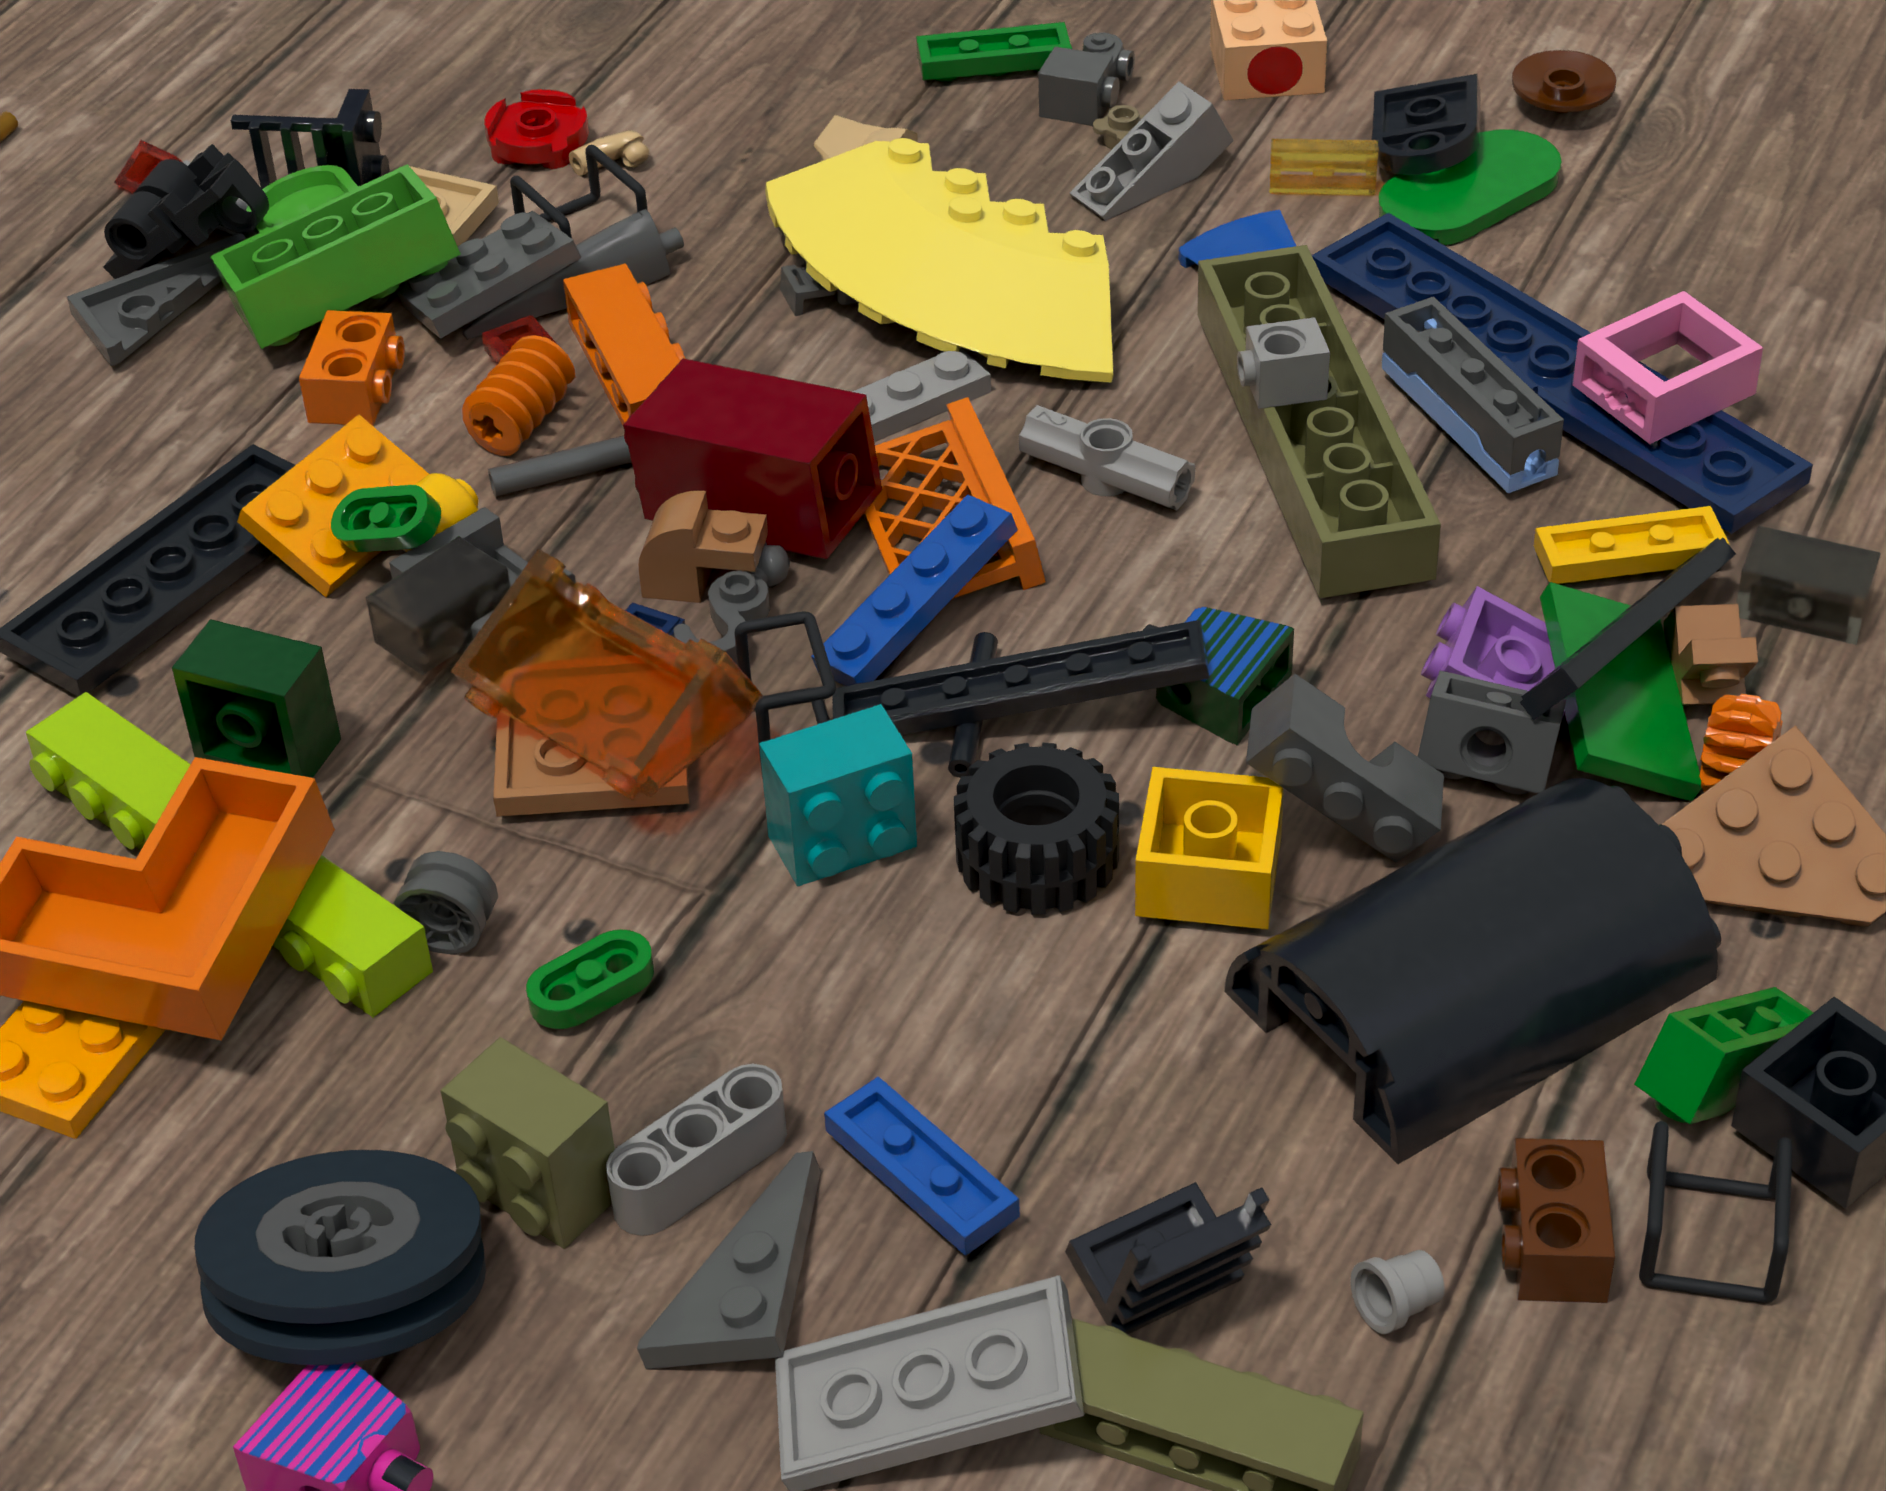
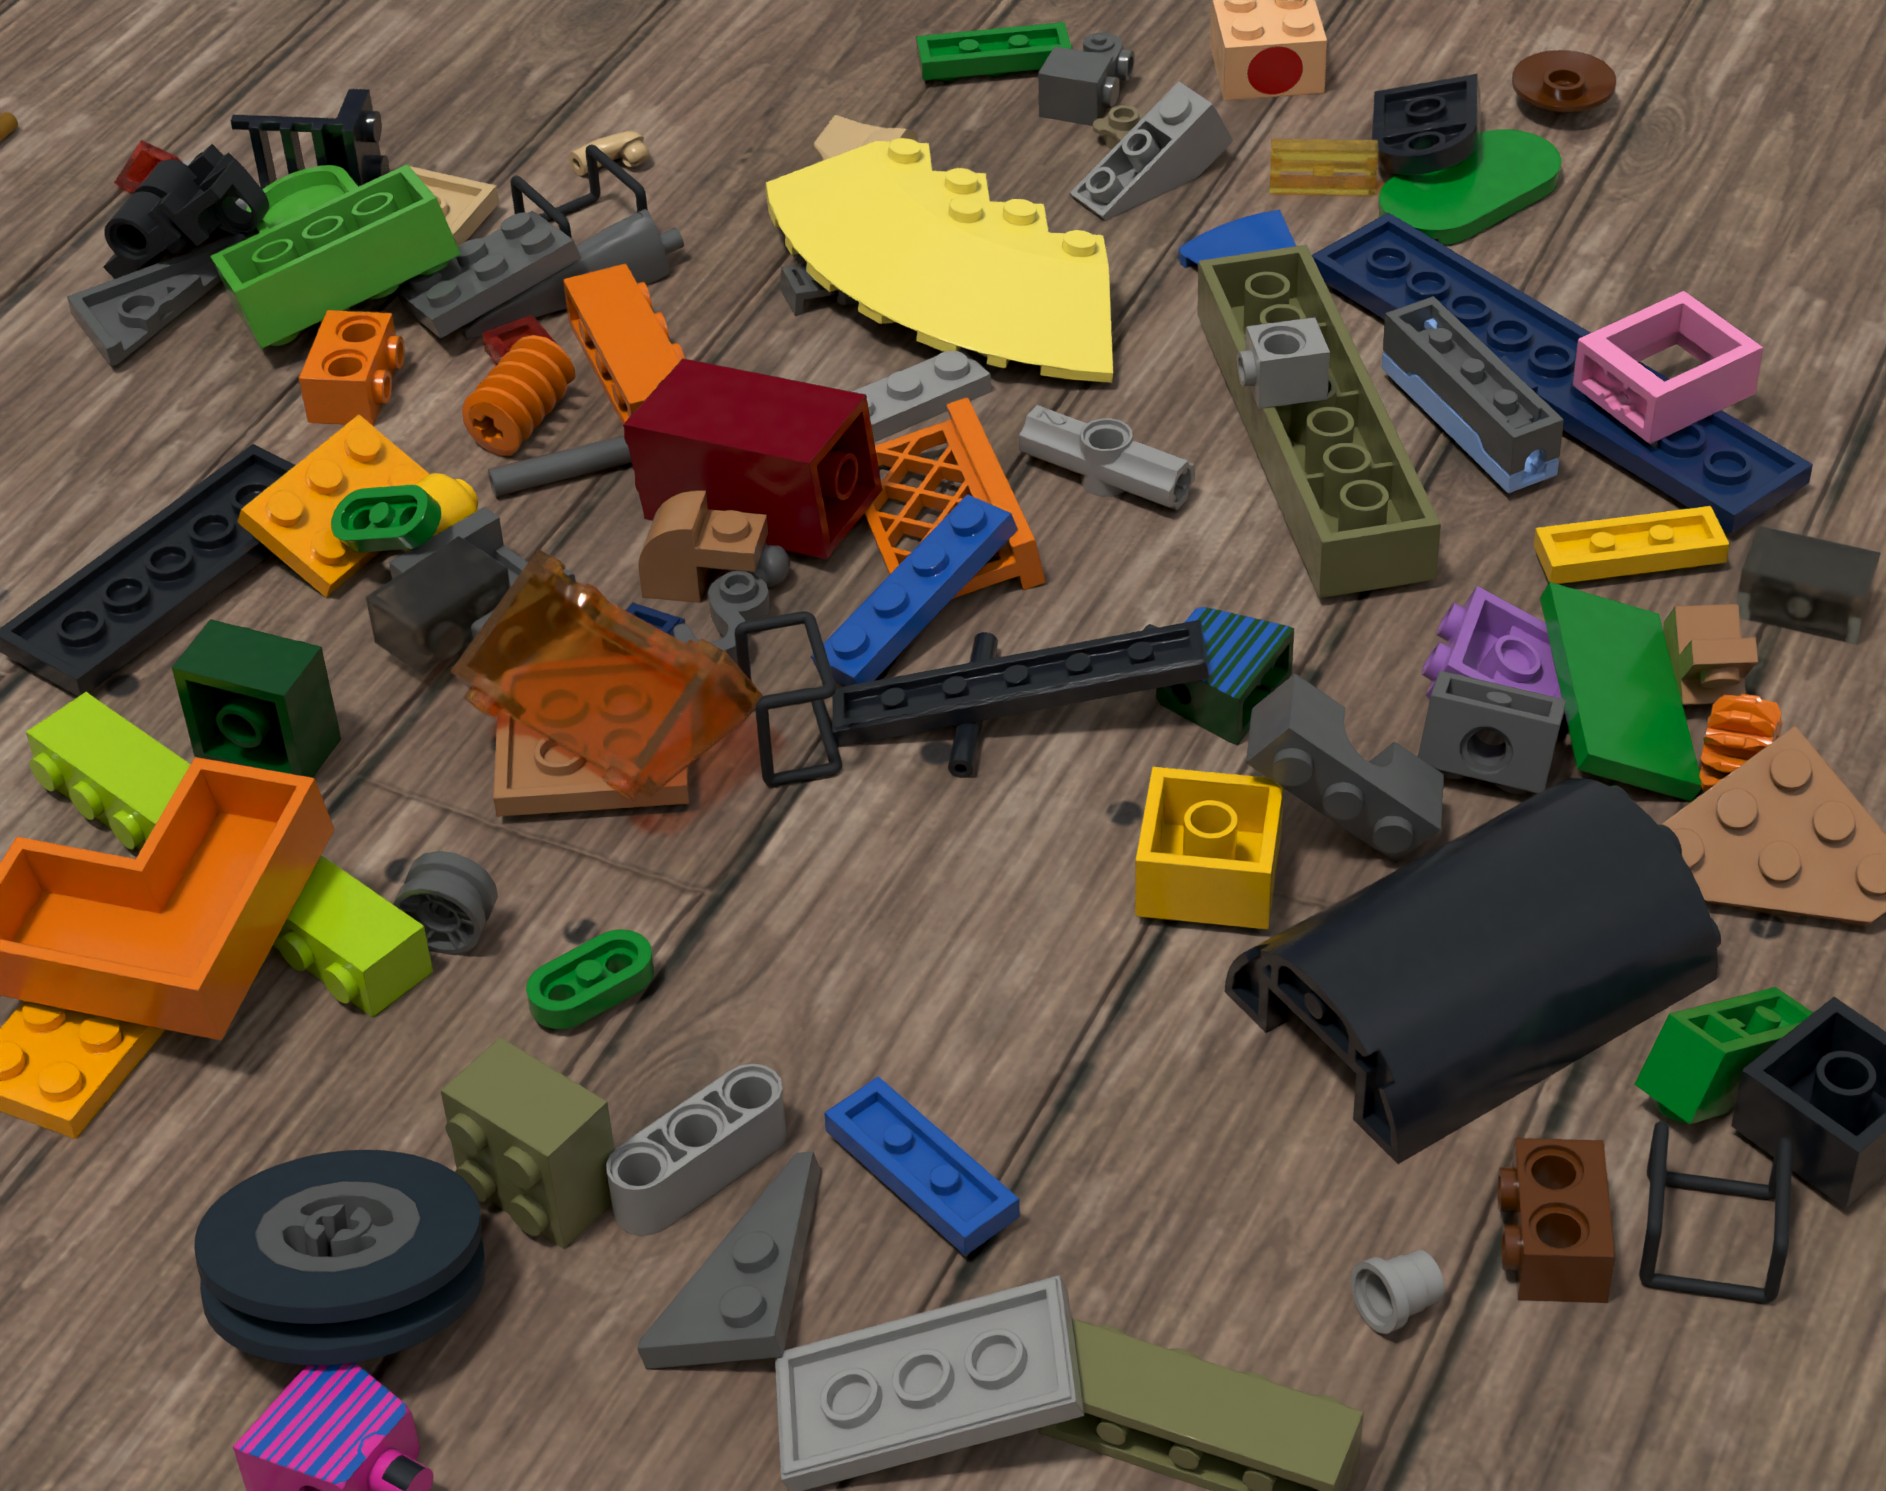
red plate [484,89,589,169] -> none
teal brick [759,704,917,887] -> none
black tyre [954,742,1119,915] -> none
black plate [1065,1182,1271,1335] -> none
black tile [1520,538,1736,720] -> none

